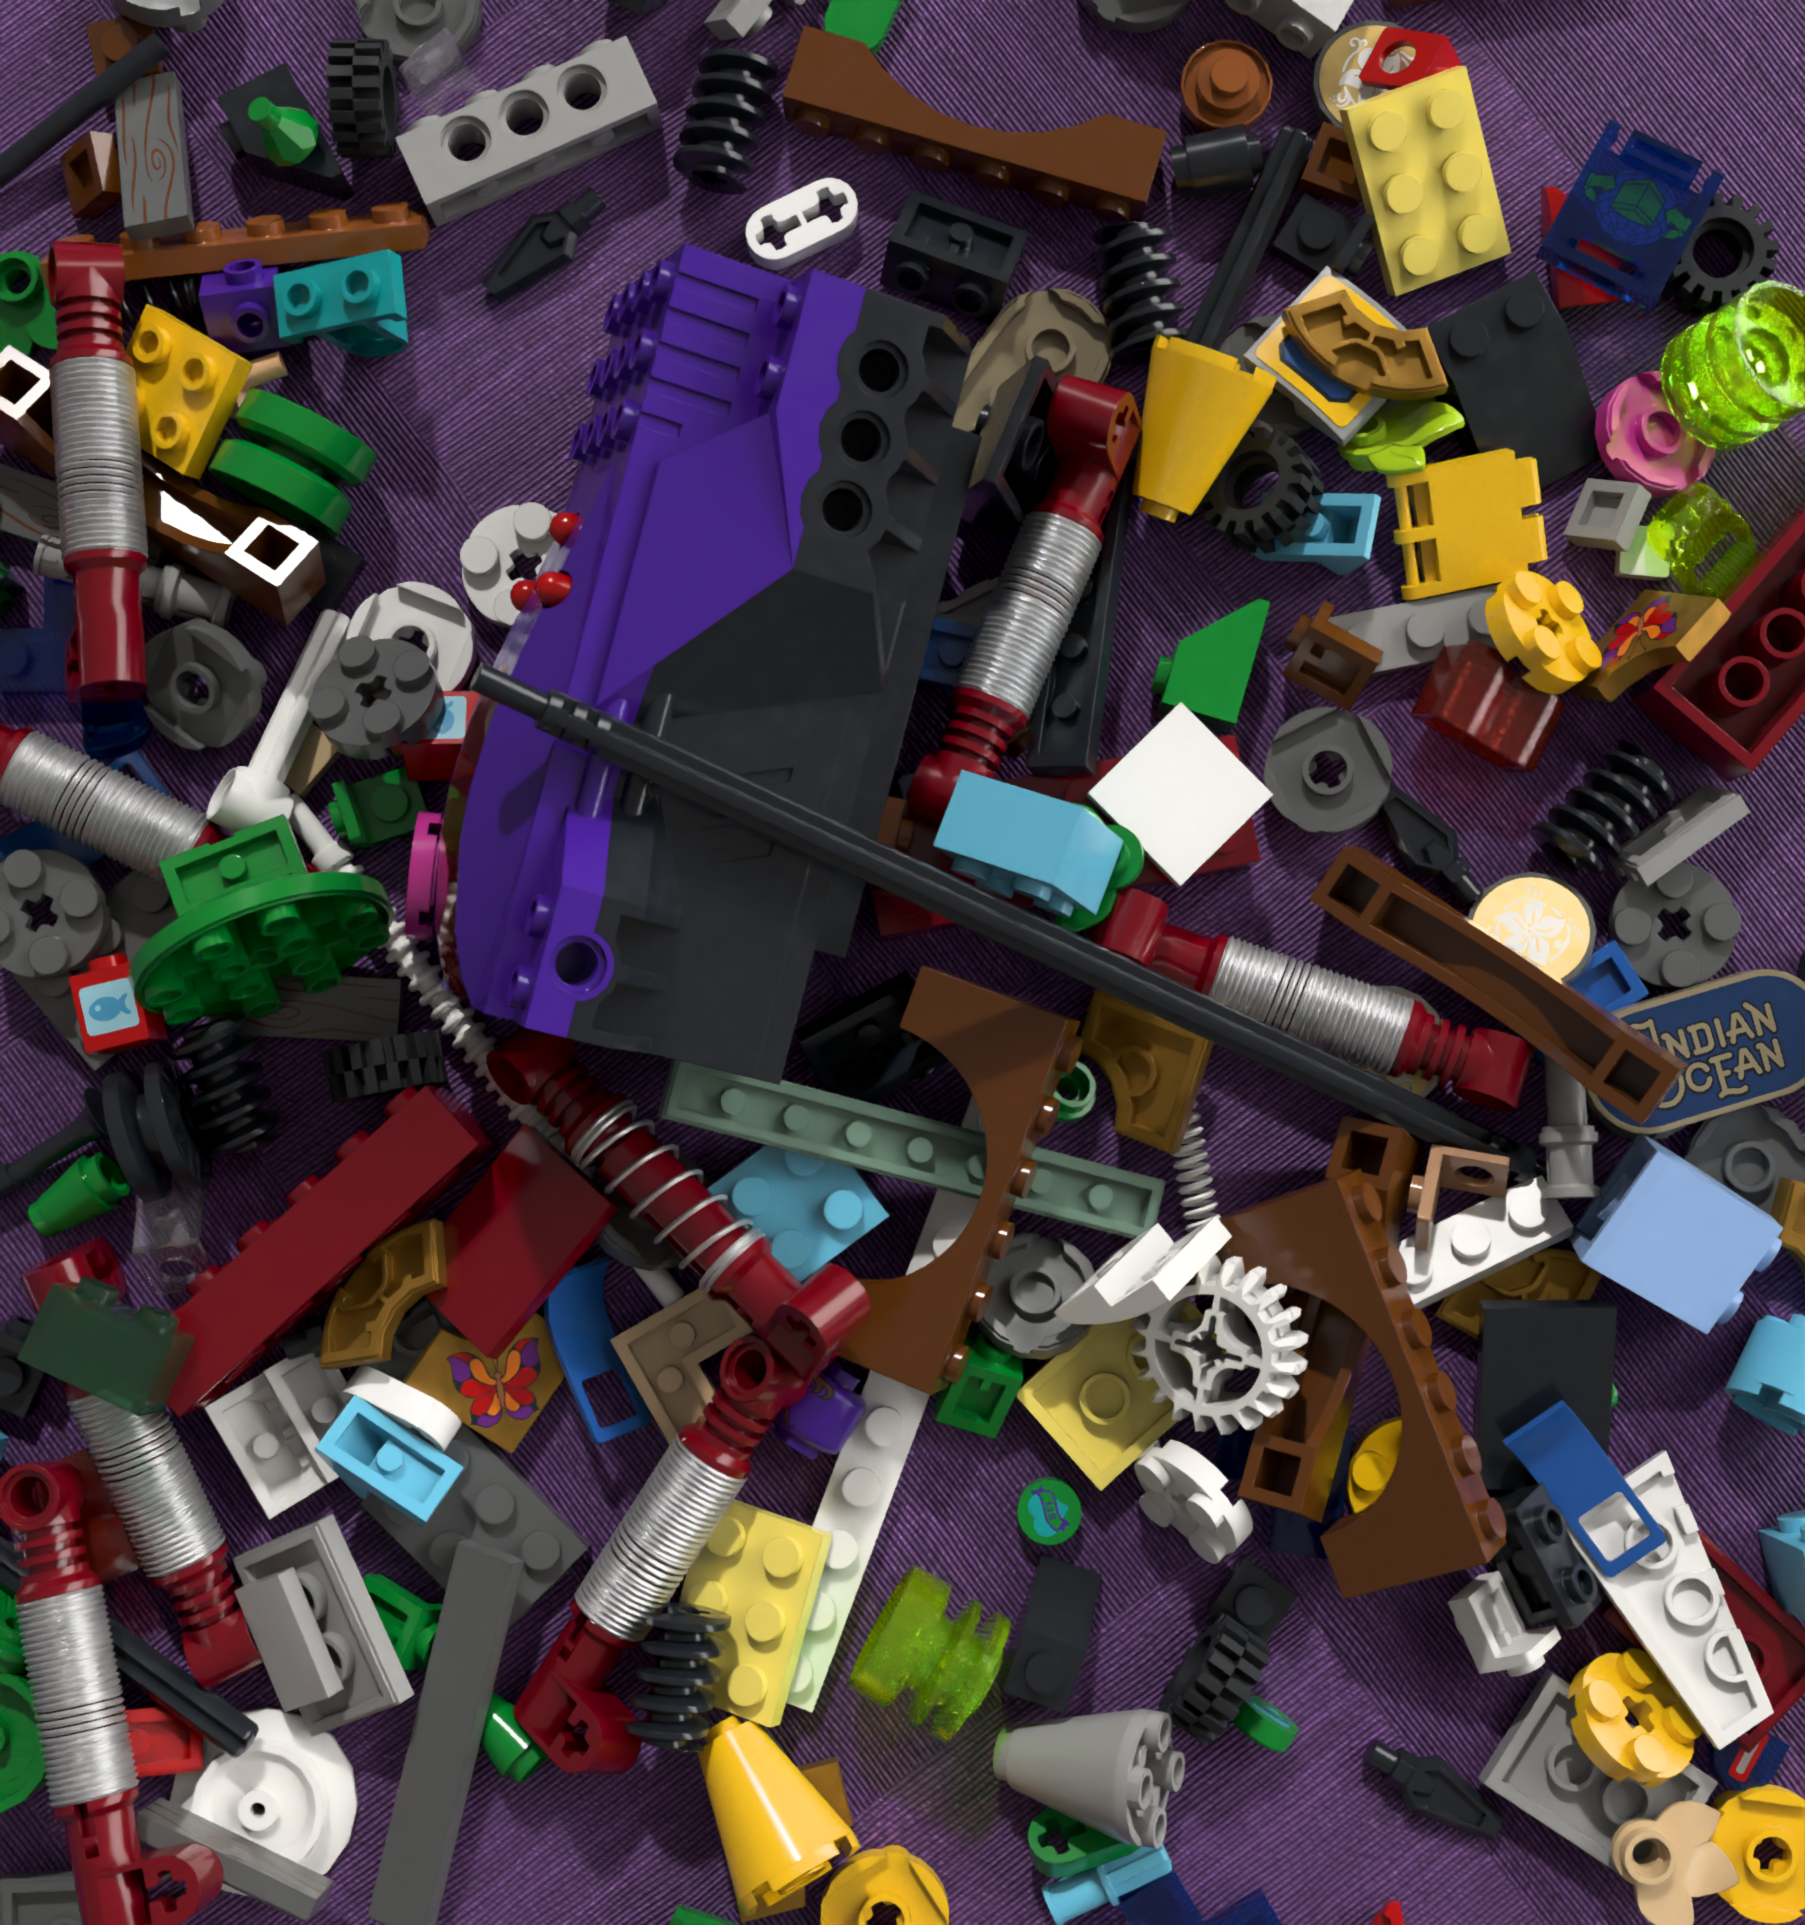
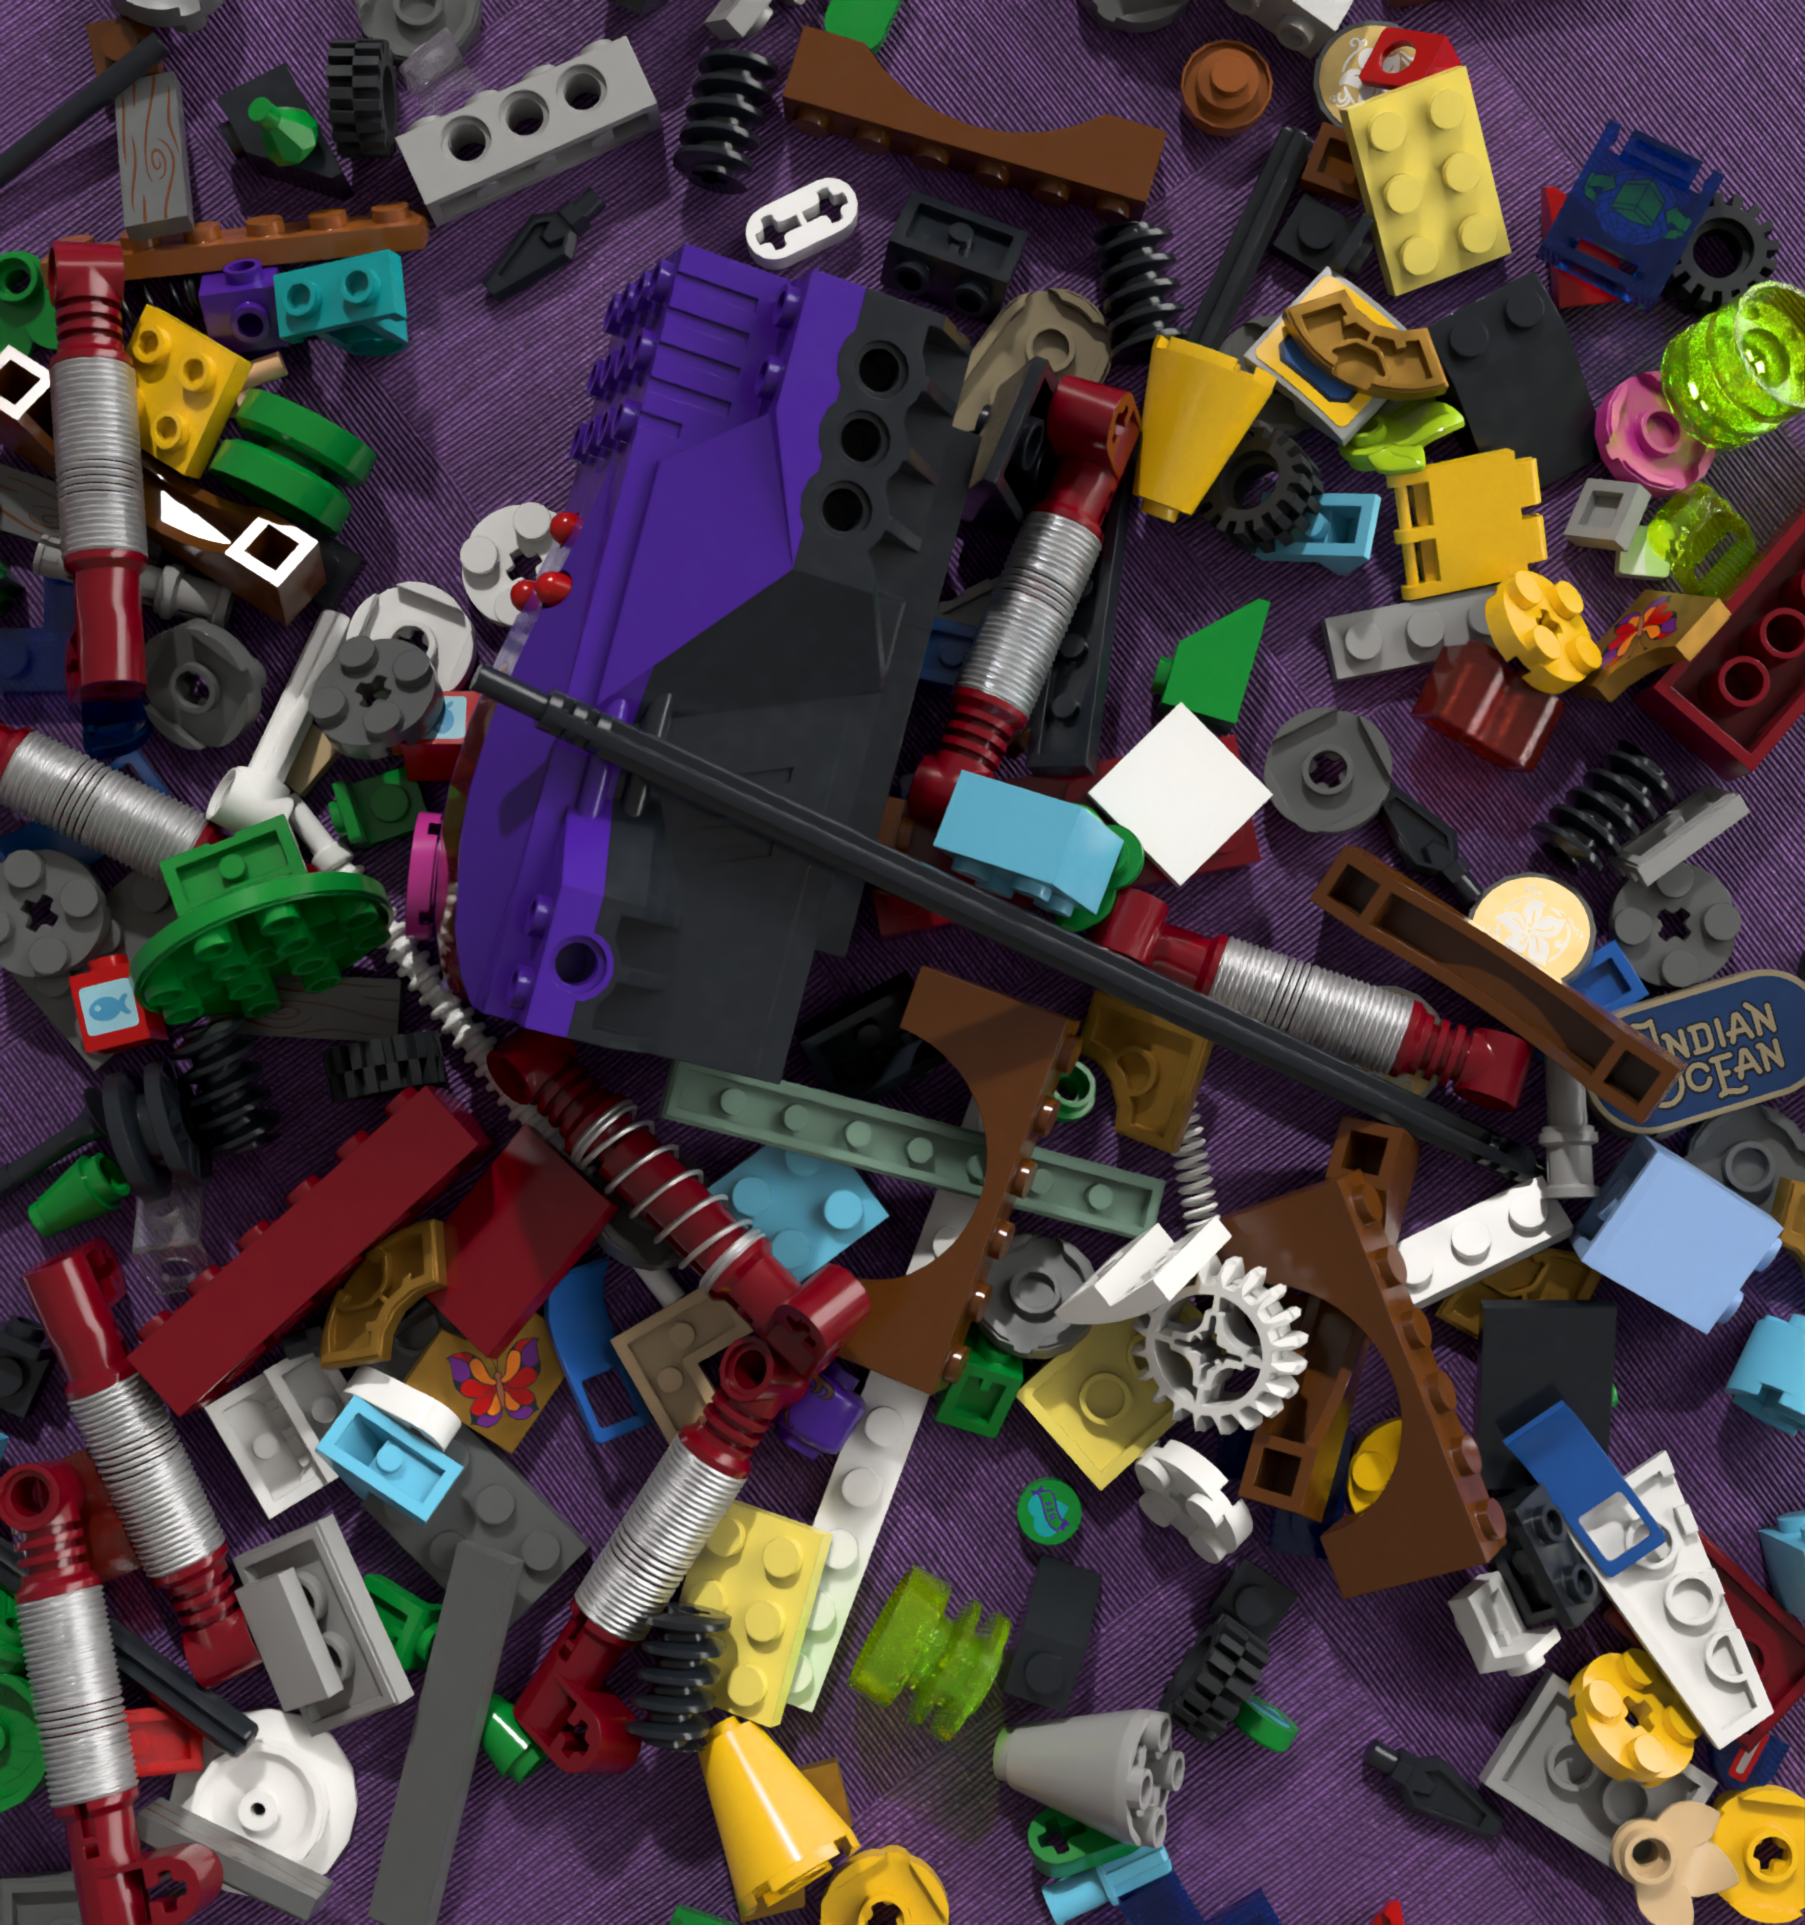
clear green brick [17,1276,196,1416] -> none
reddish brown plate [60,131,122,219] -> none
black brick [1170,123,1265,201] -> none
reddish brown bracket [1282,600,1384,711] -> none
medium nougat bracket [1407,1144,1510,1252] -> none

